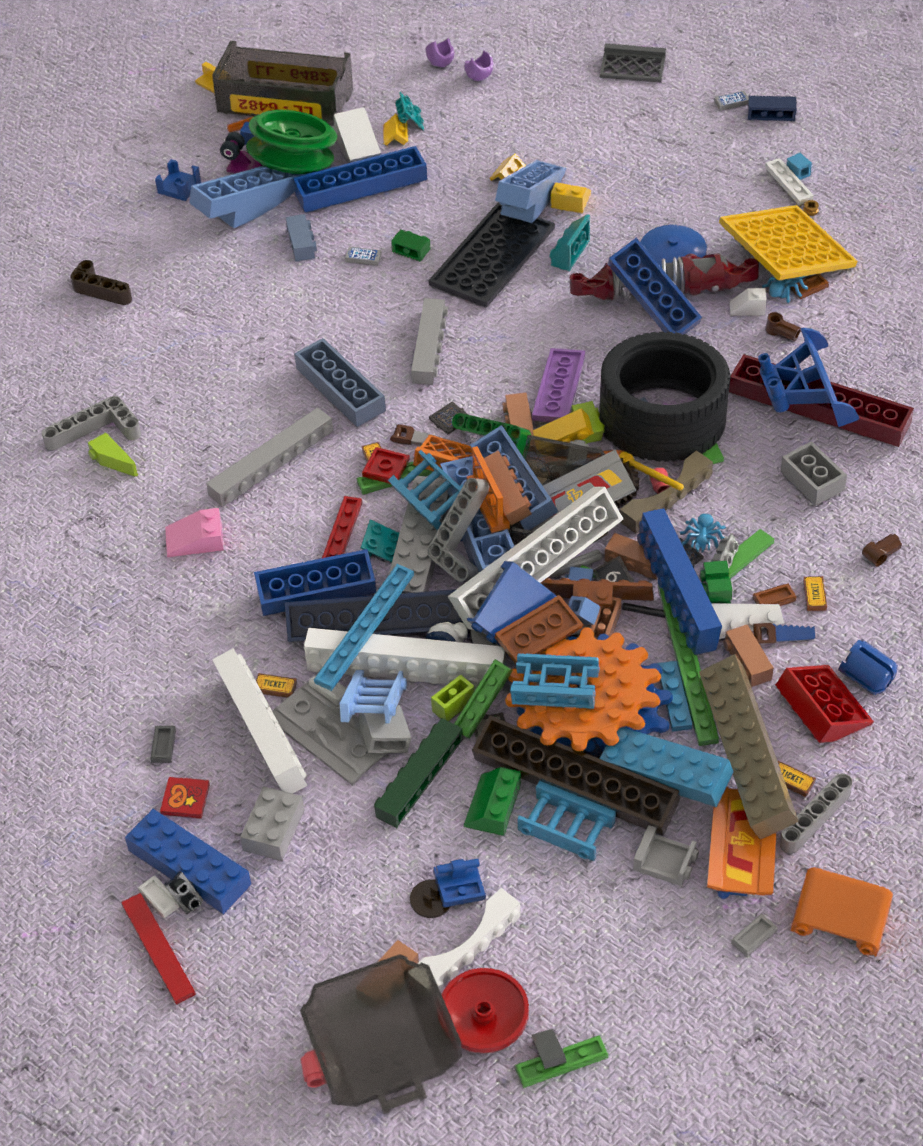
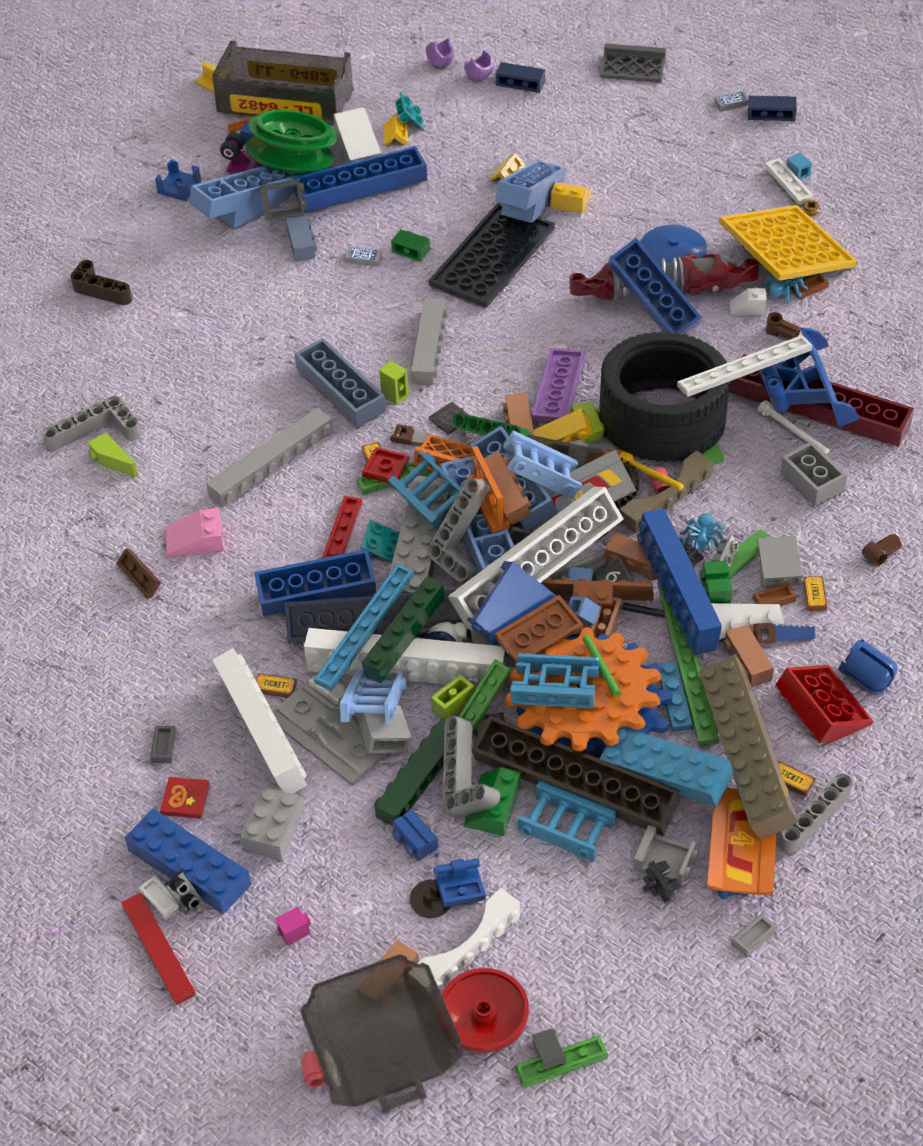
teal slope [549,214,590,272] -> none
orange windscreen [791,867,893,957] -> none
none -> reddish brown plate [116,548,161,598]
none -> dark grey window [260,179,307,220]
none -> dark pink brick [275,907,311,945]
none -> dark green brick [362,576,445,684]
none -> lime brick [379,361,409,405]
none -> blue brick [392,810,438,861]
none -> light grey beam [443,715,500,817]
none -> dark blue brick [495,62,545,93]
none -> light blue fence [503,430,582,499]
none -> bright green bar [582,635,621,697]
none -> black hips [642,861,681,903]
none -> white tile [677,335,813,397]
none -> light grey panel [756,535,803,588]
none -> white piece [758,400,829,455]

